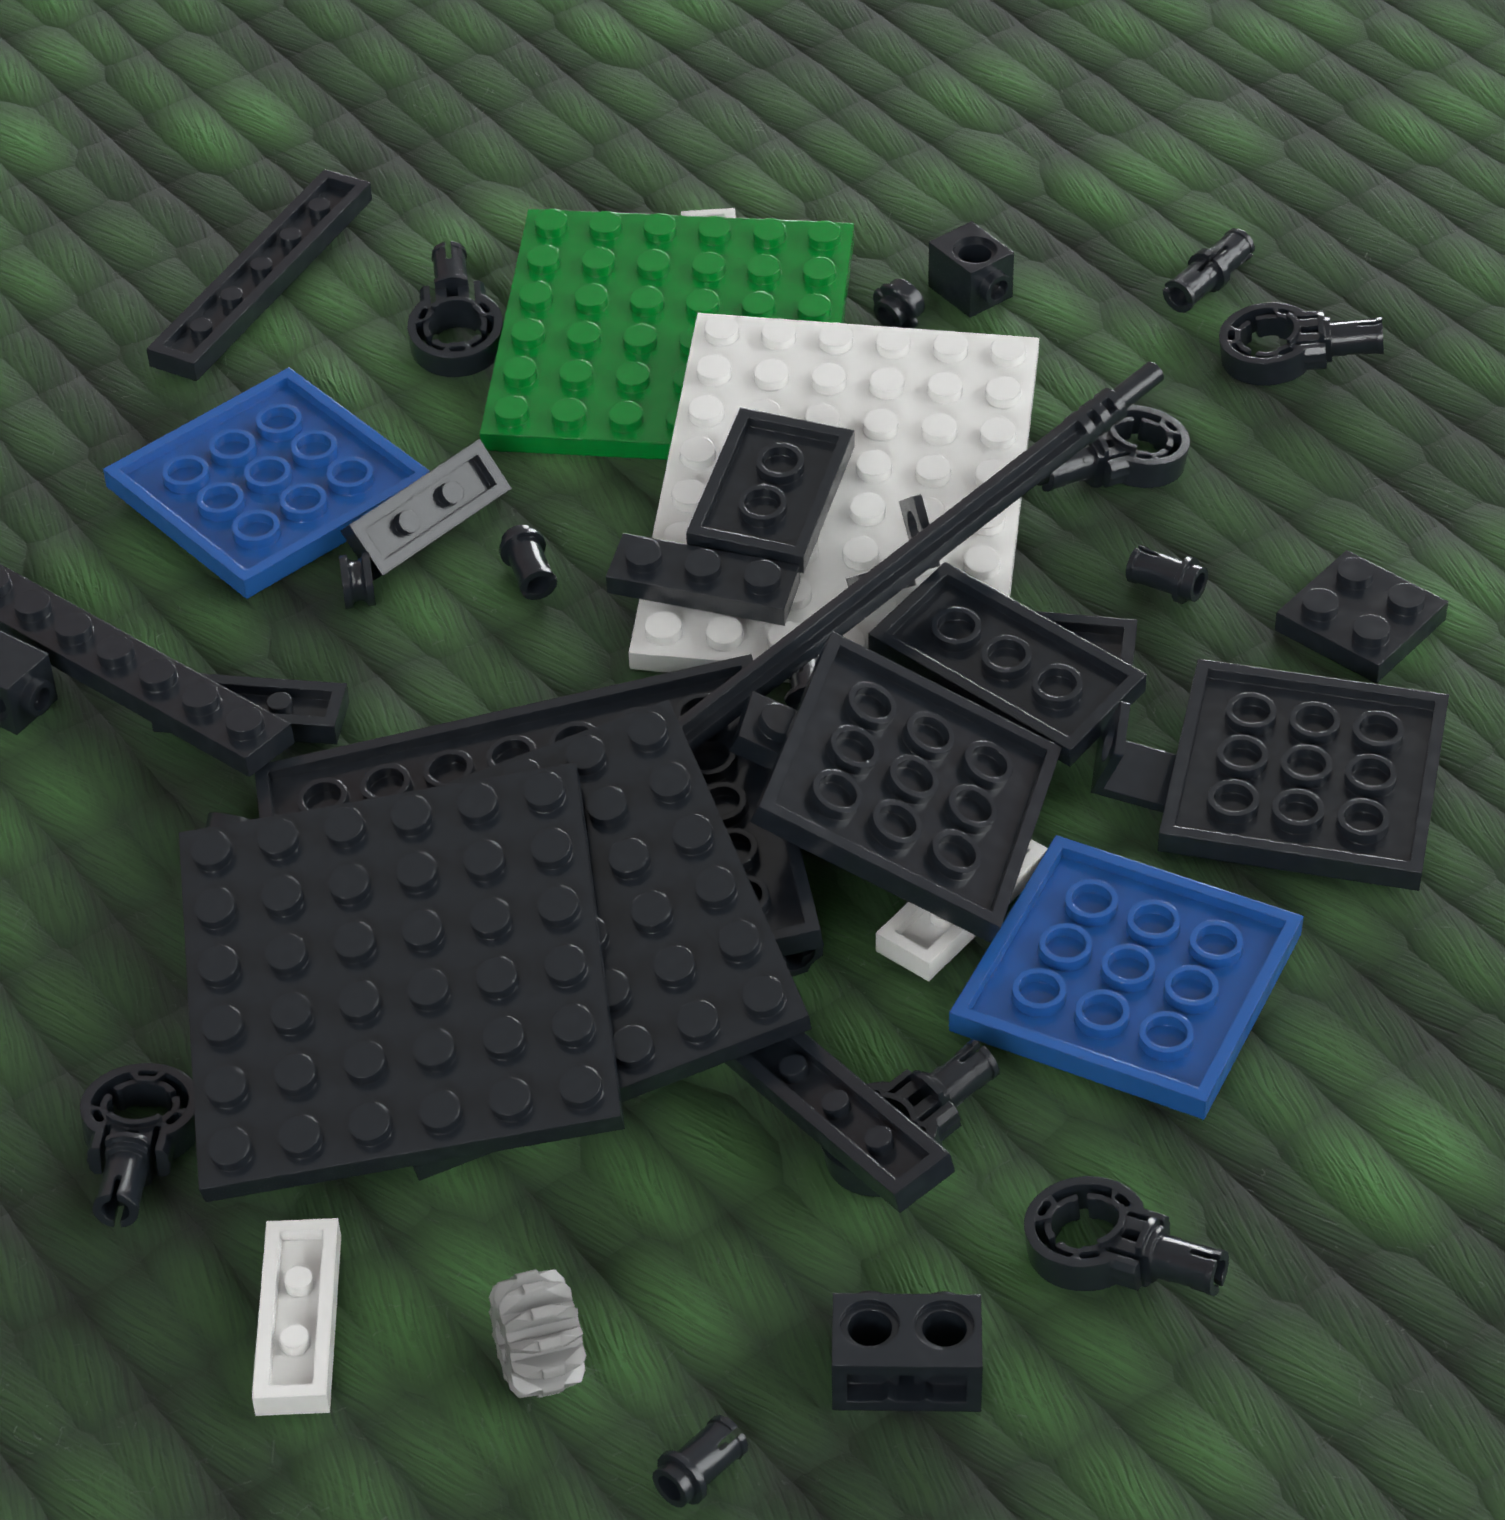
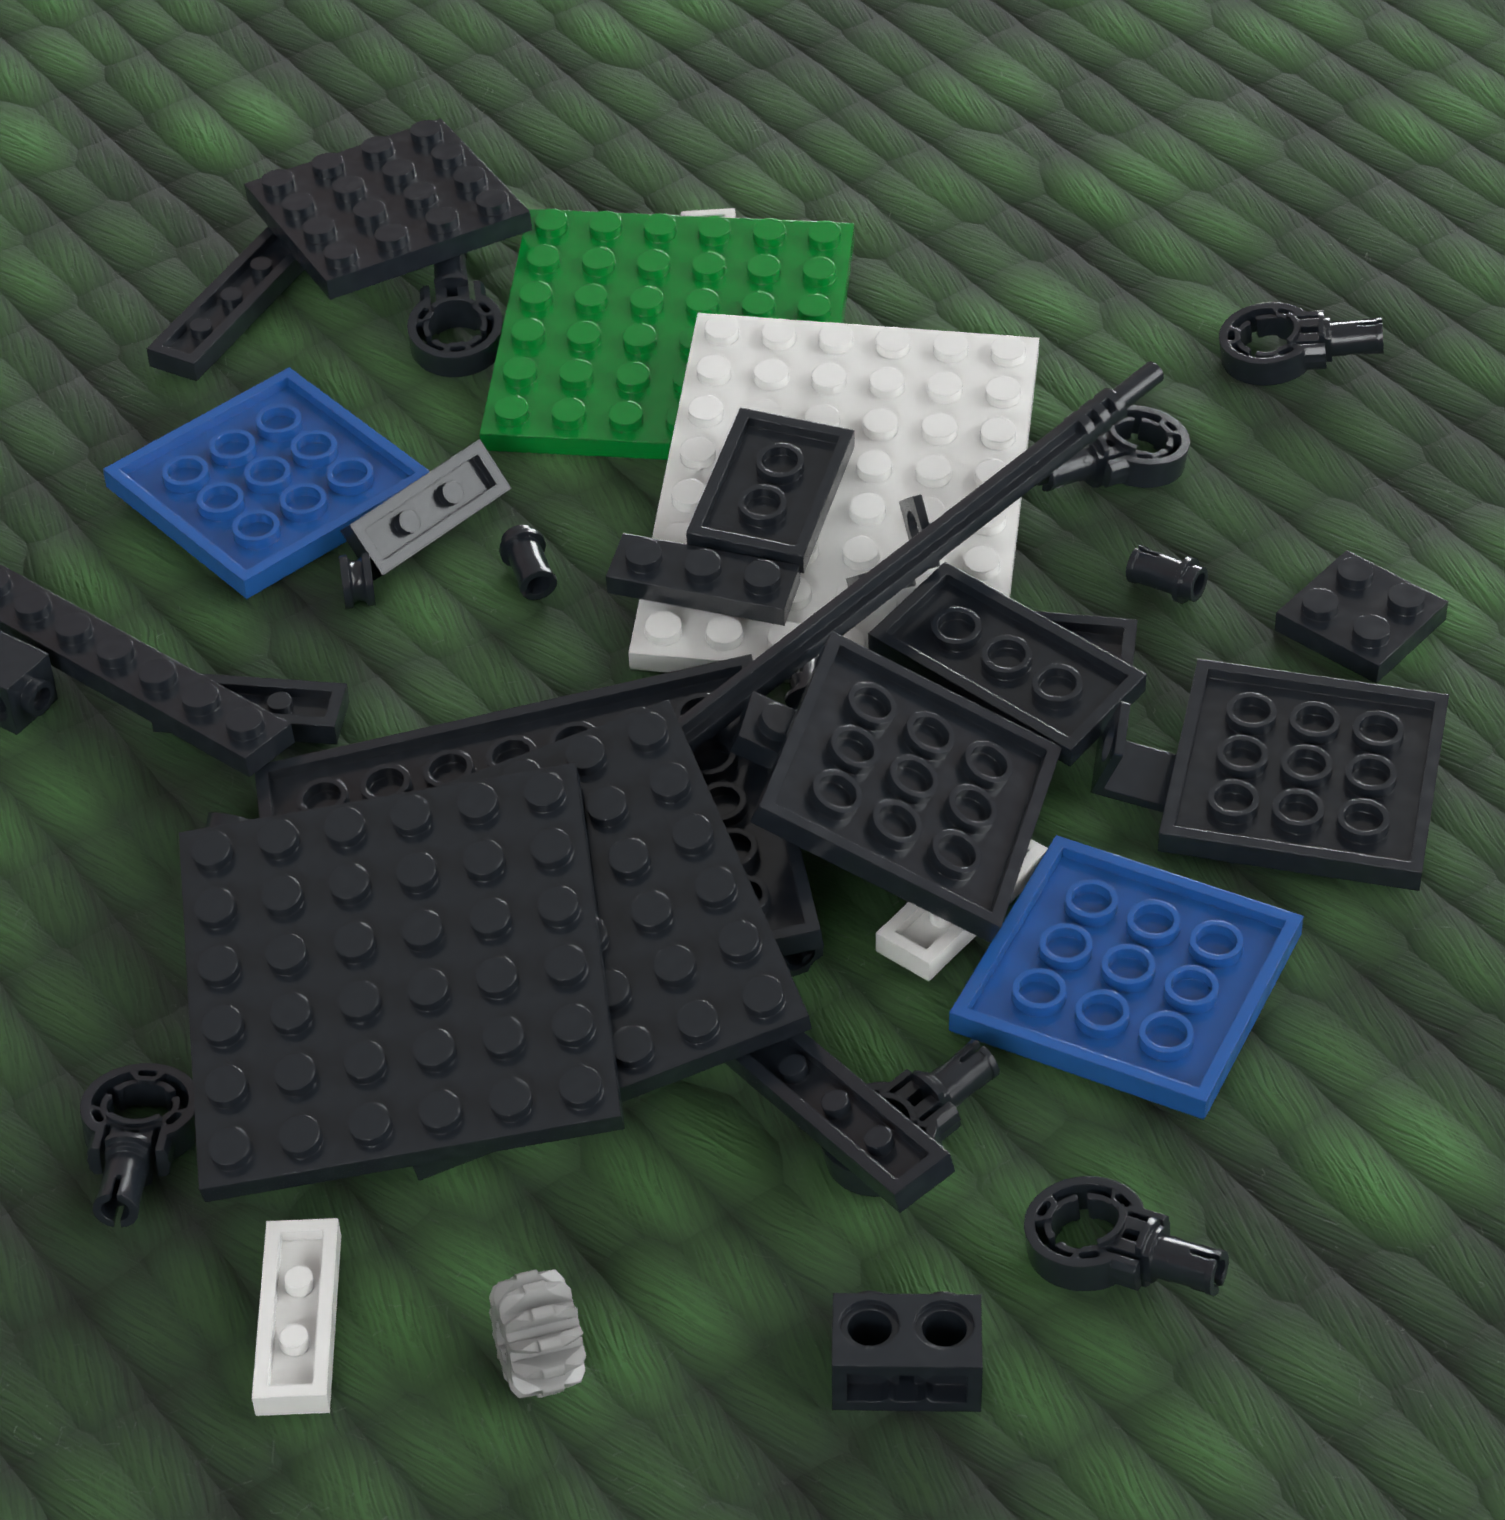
black pin [652,1415,748,1508] -> none
black plate [873,278,925,329] -> none
black brick [928,221,1014,318] -> none
black pin [1163,228,1255,313] -> none
none -> black plate [244,118,532,300]

